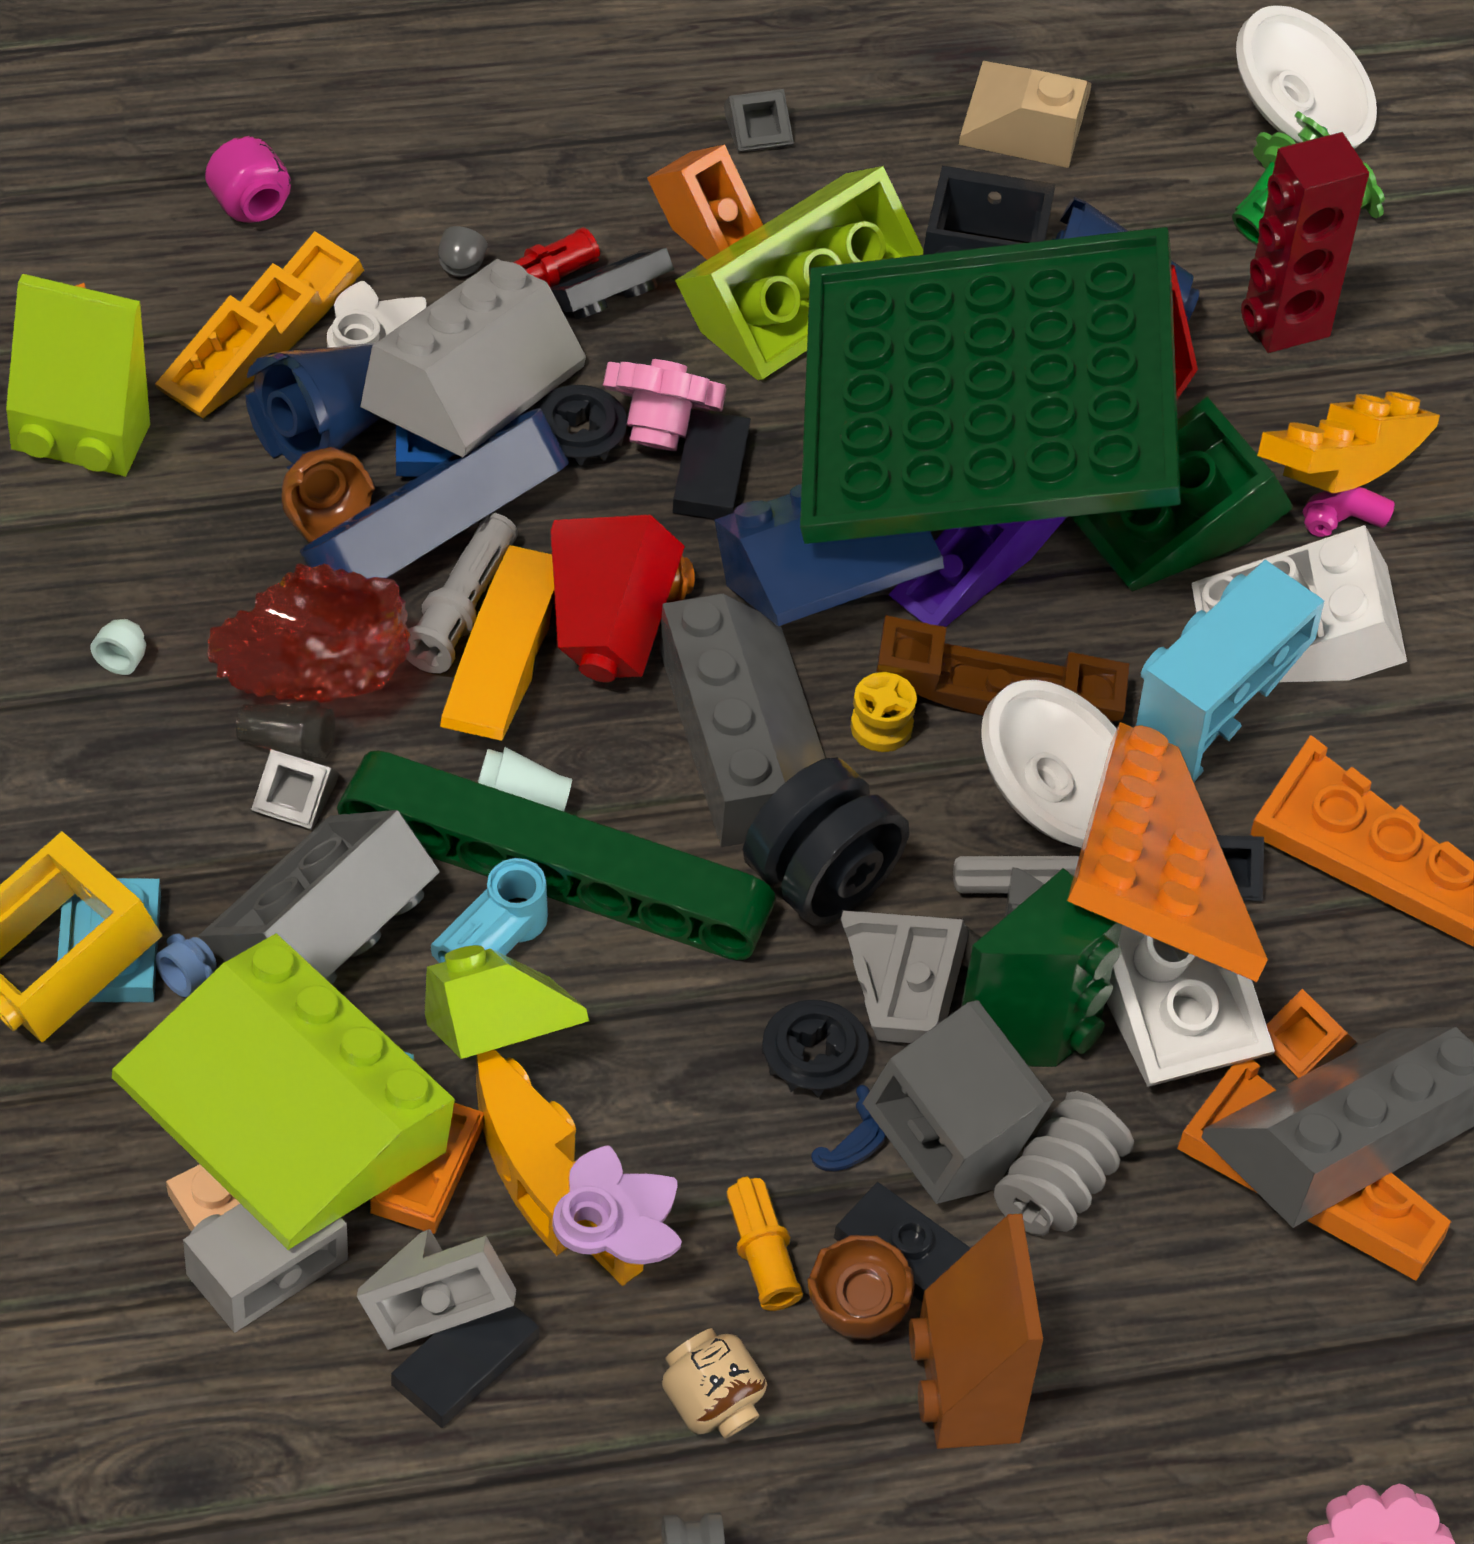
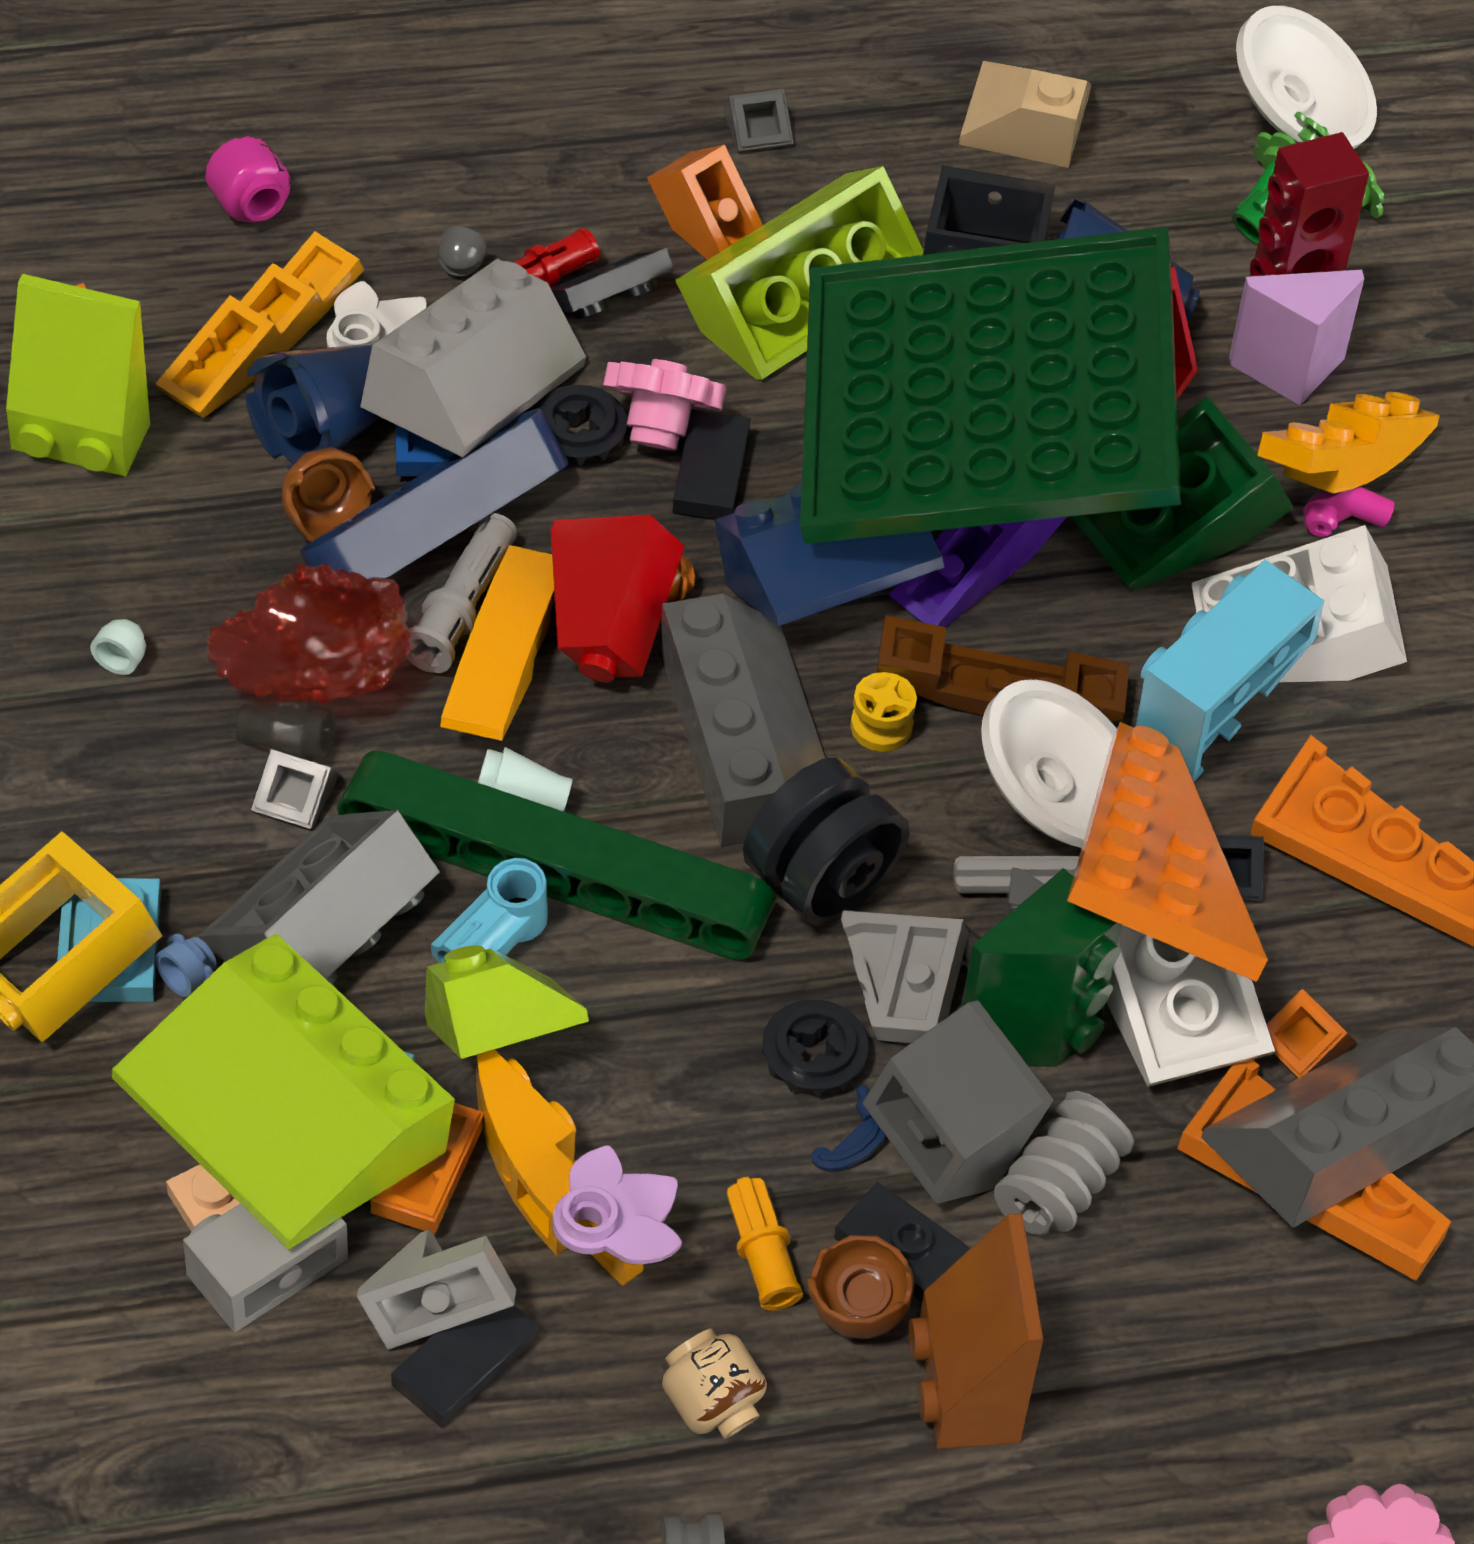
none -> lavender slope [1229,270,1364,405]

